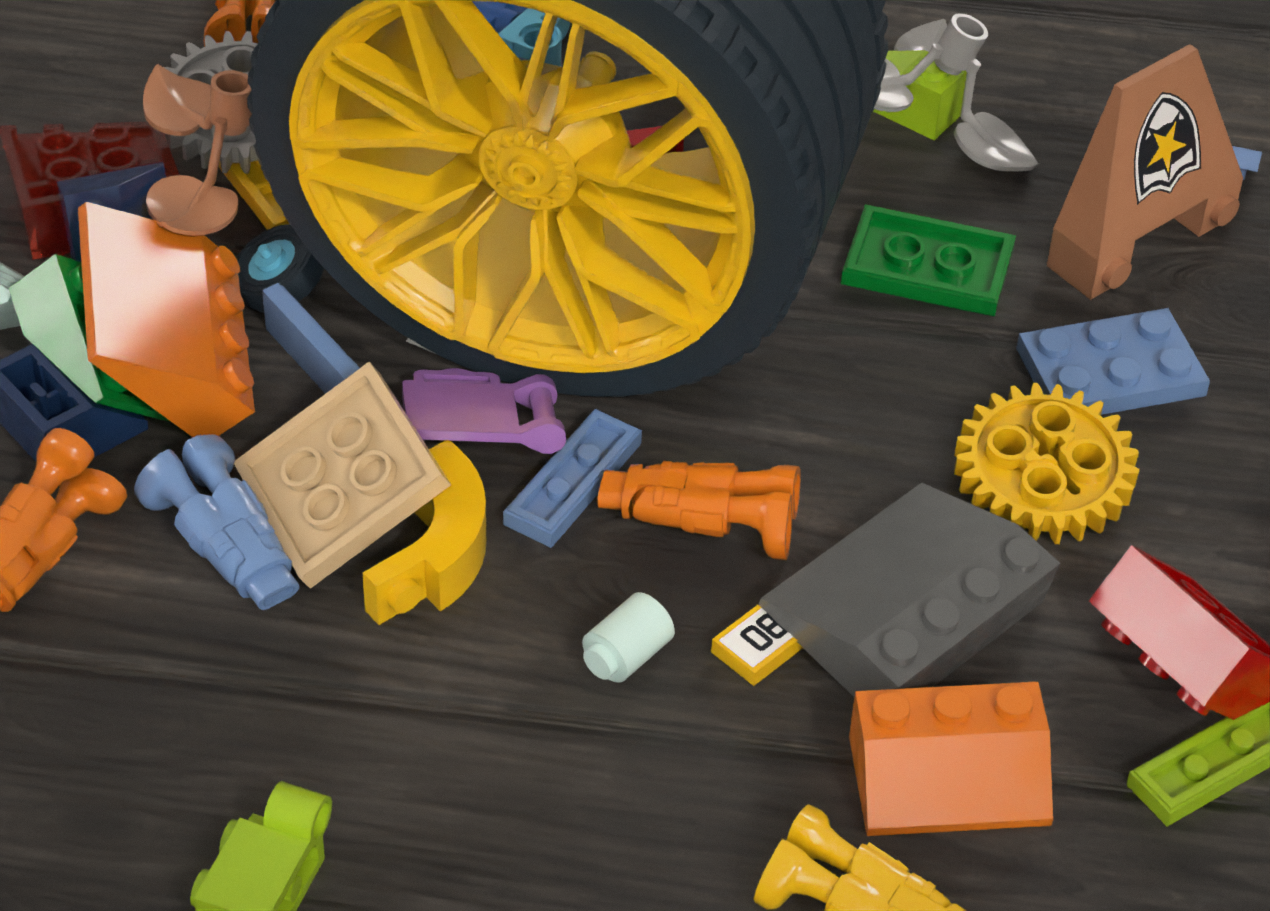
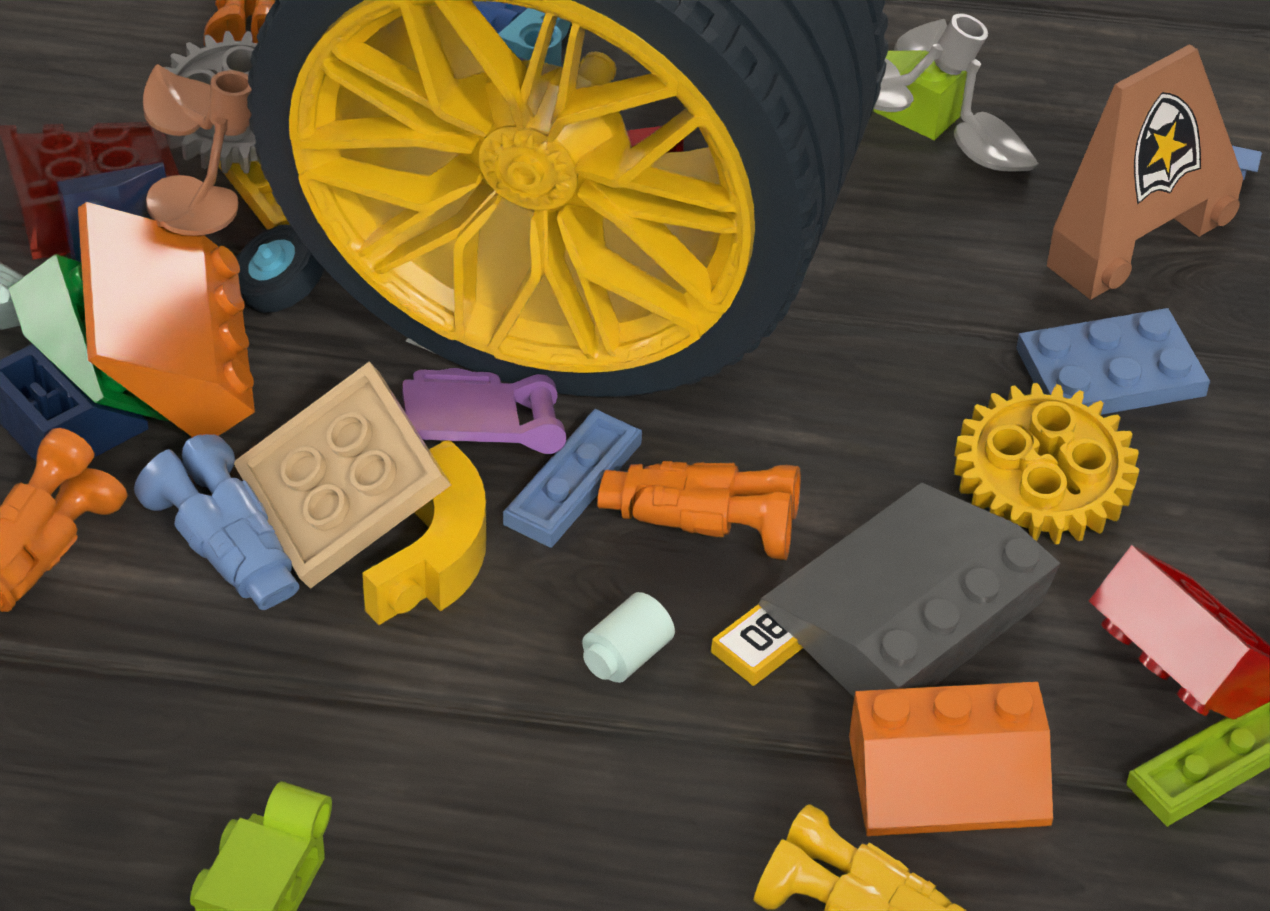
medium blue tile [262,283,360,394] -> none
green tile [841,204,1016,317] -> none

